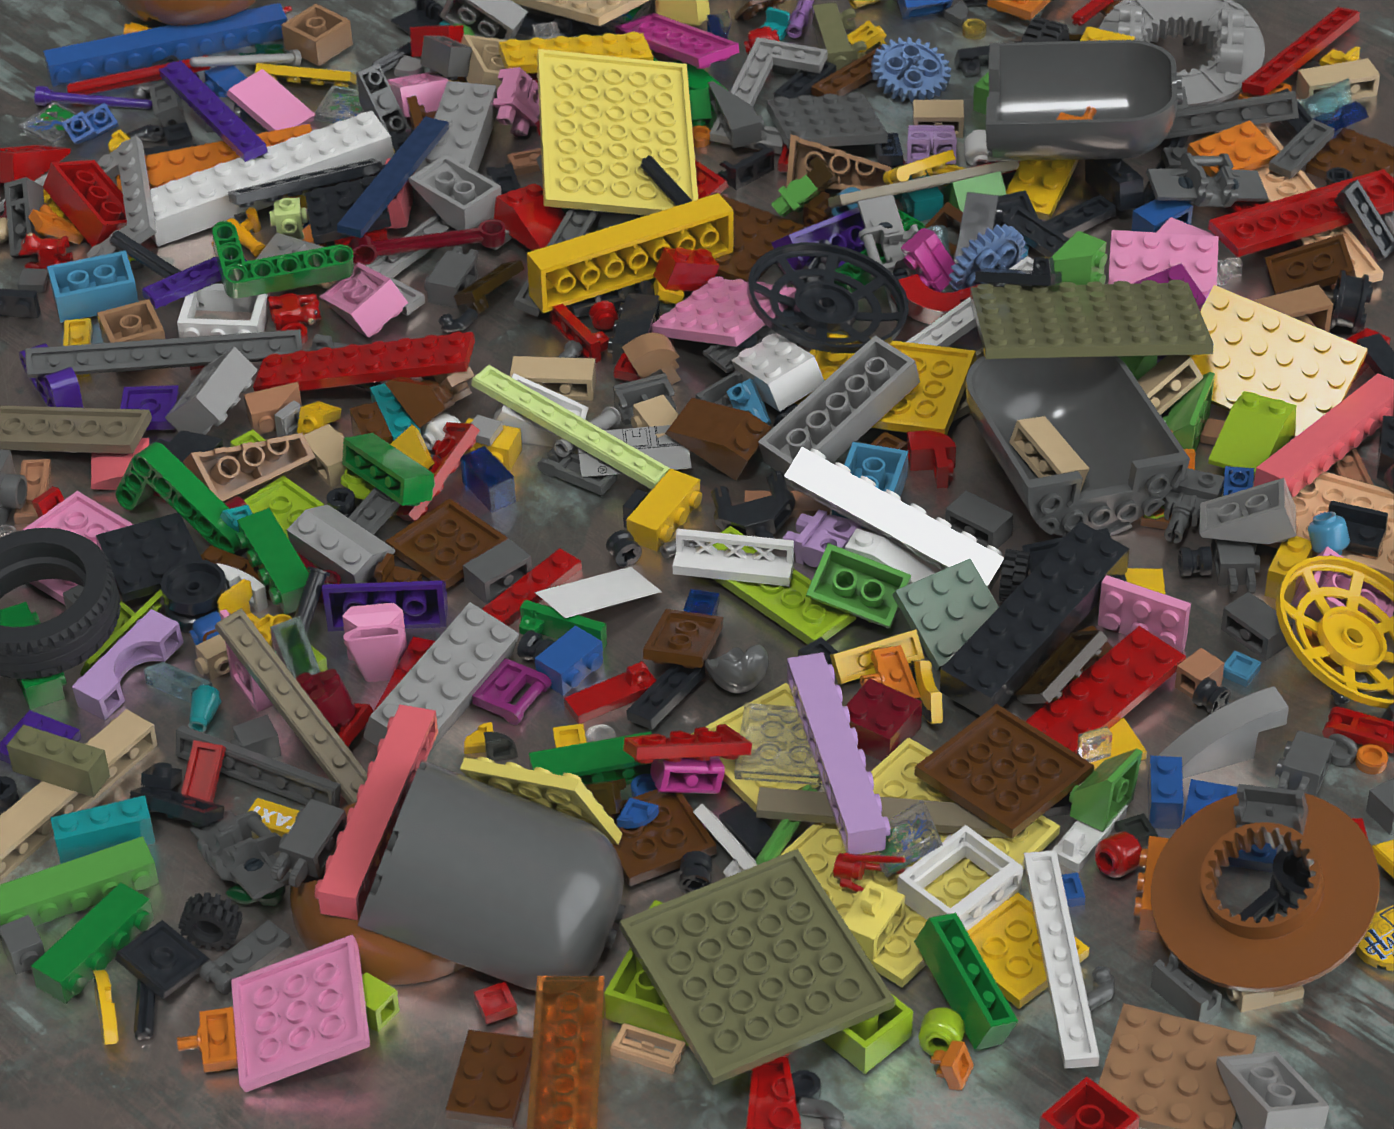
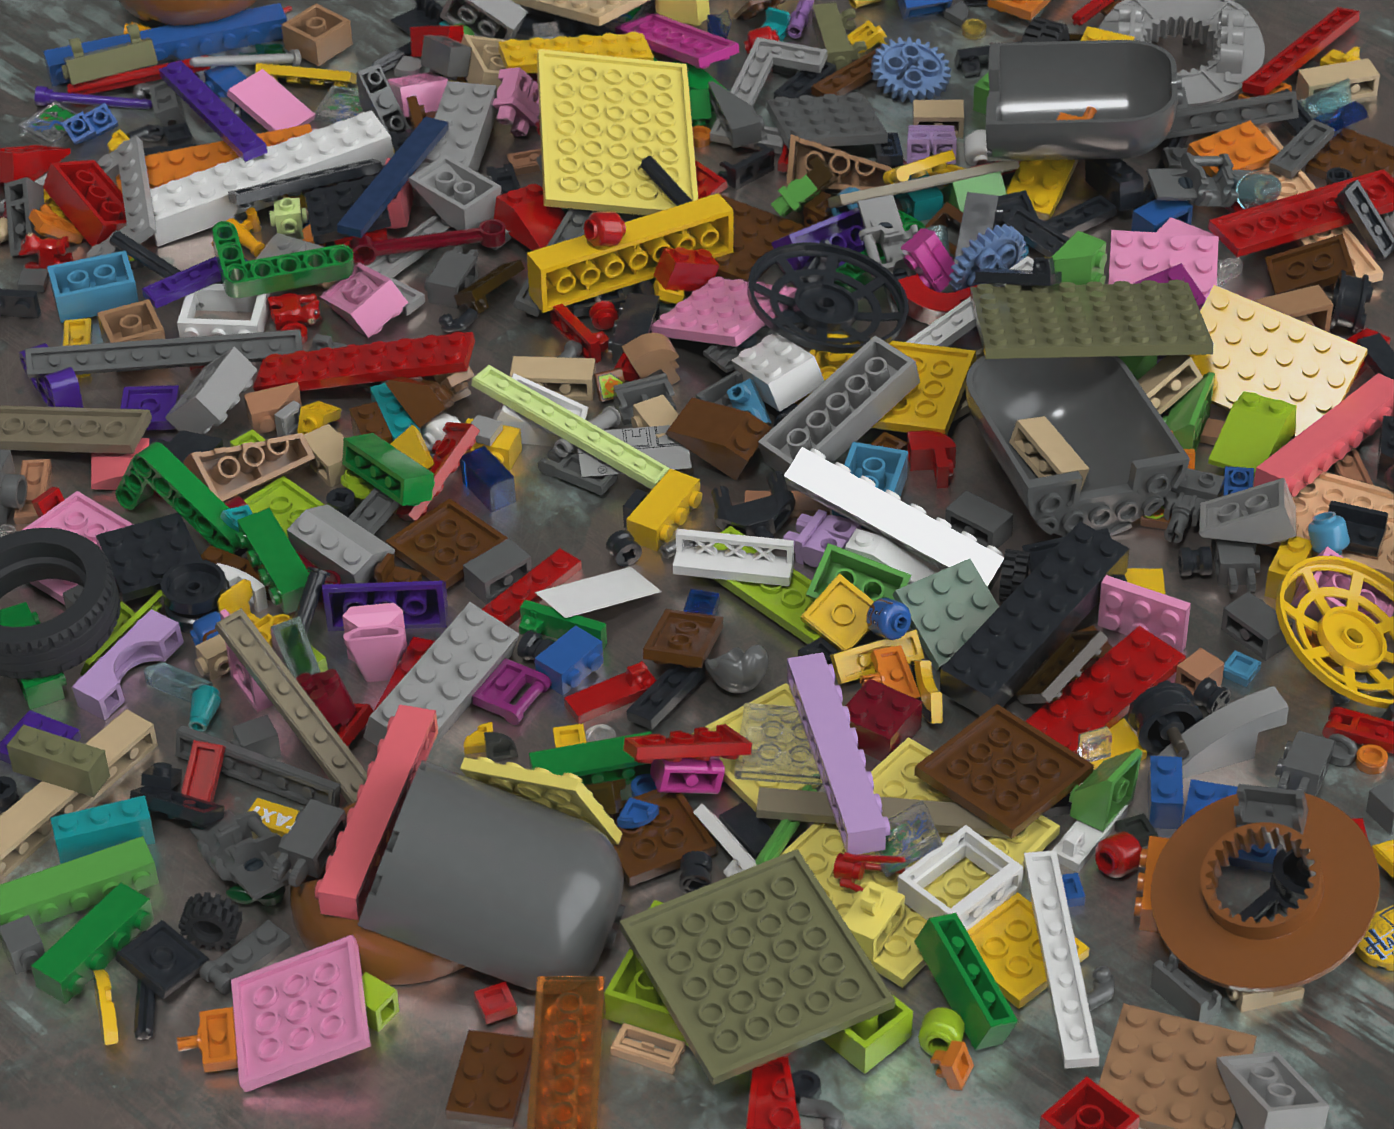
none -> olive brick [61,23,158,85]
none -> red head [584,211,626,247]
none -> tile [594,368,625,402]
none -> yellow tile [800,574,874,652]
none -> blue head [866,598,911,640]
none -> black wheel [1128,681,1204,758]
none -> clear light blue hat [1236,171,1282,209]

